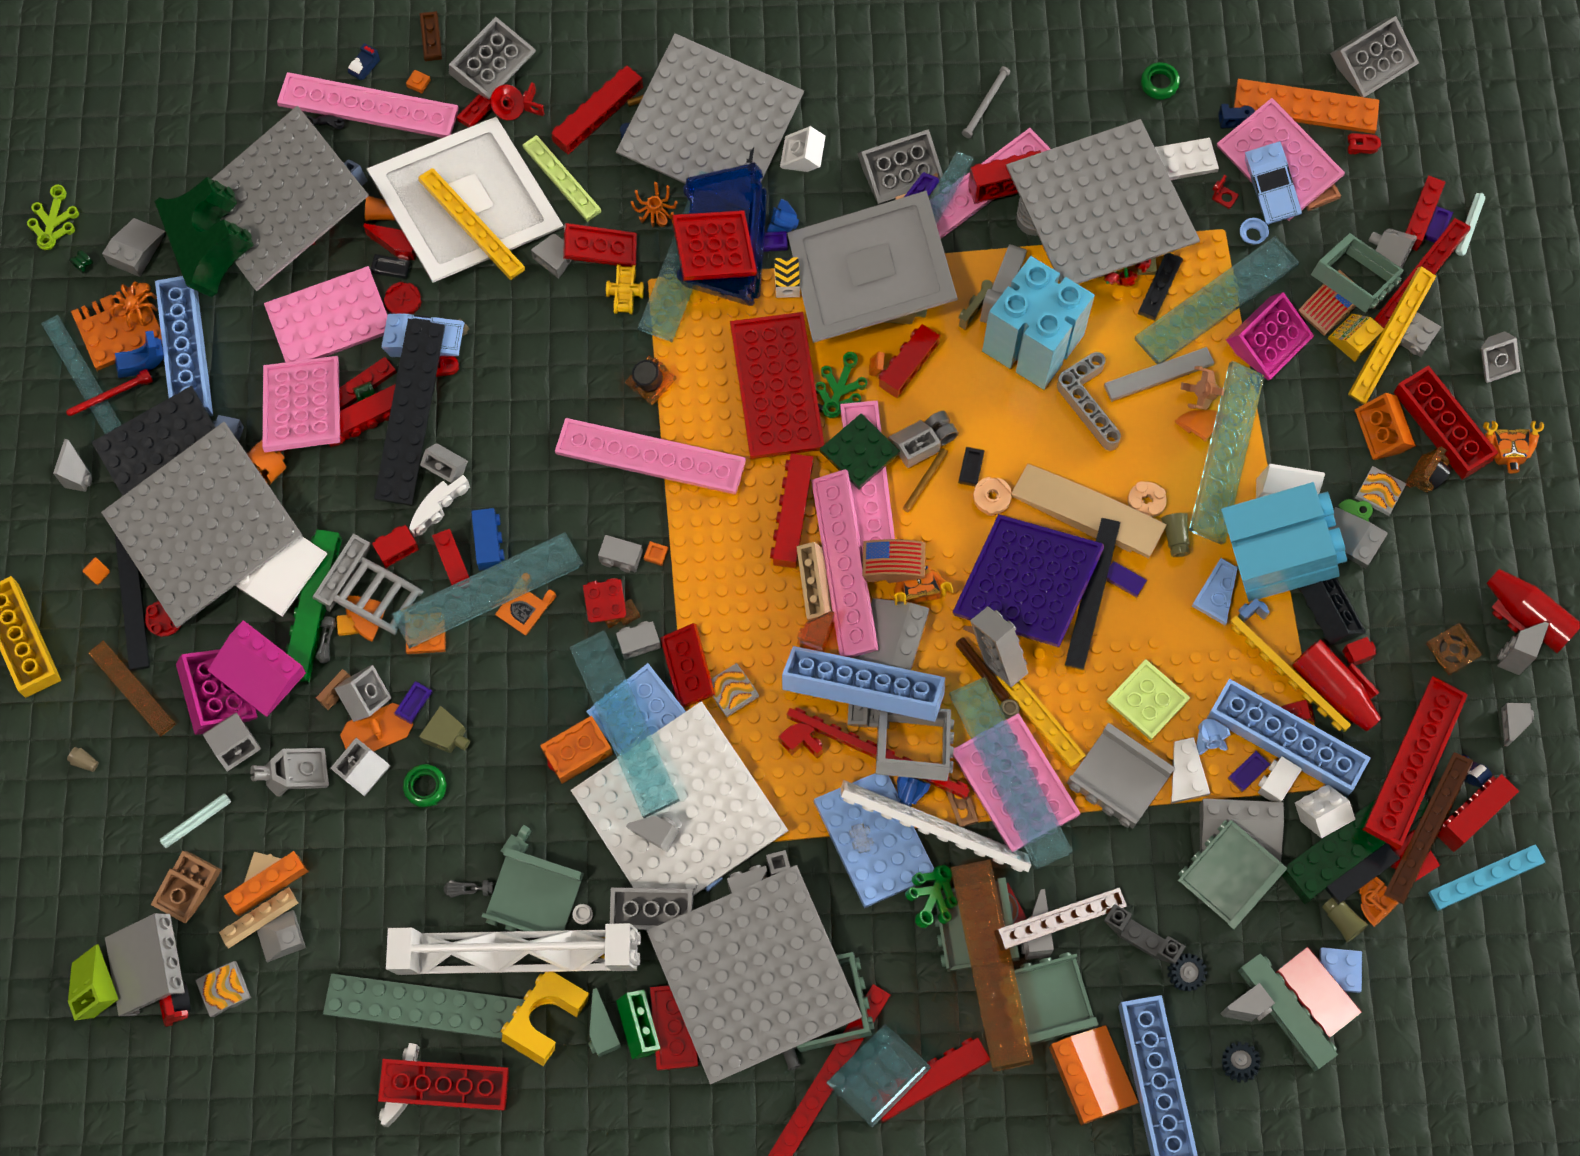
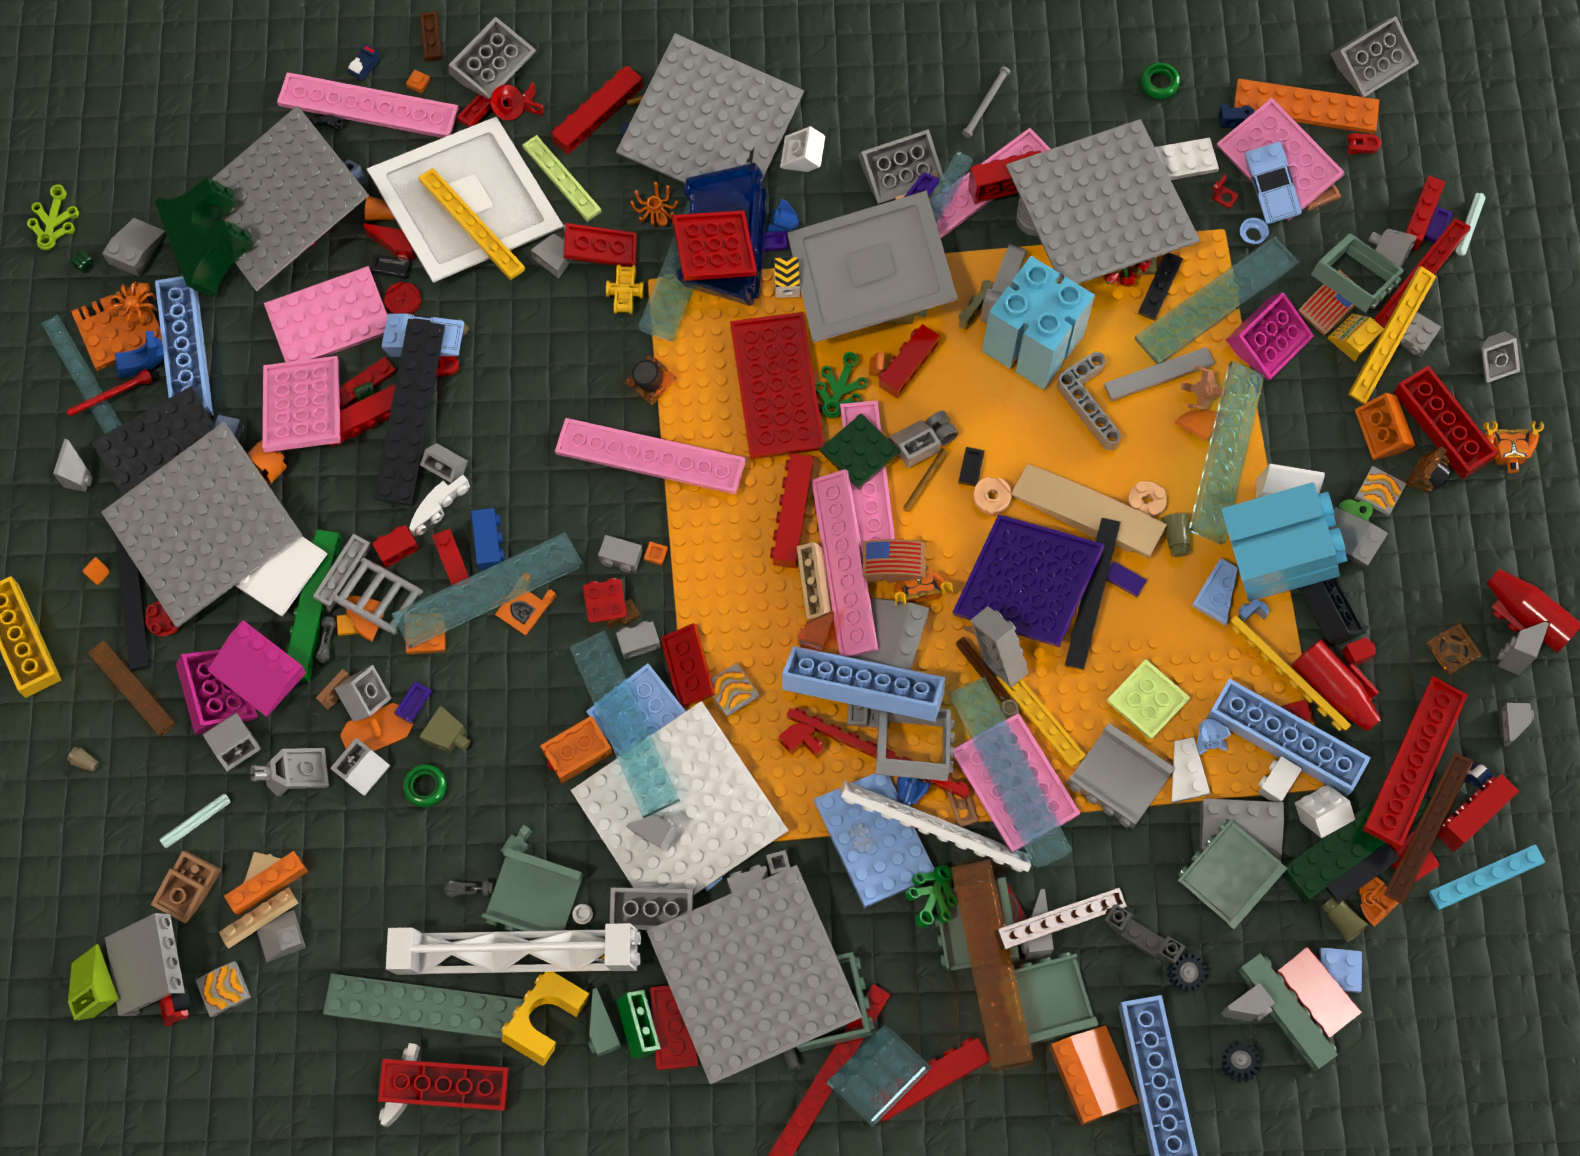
dark purple tile [1228,751,1270,792] -> none

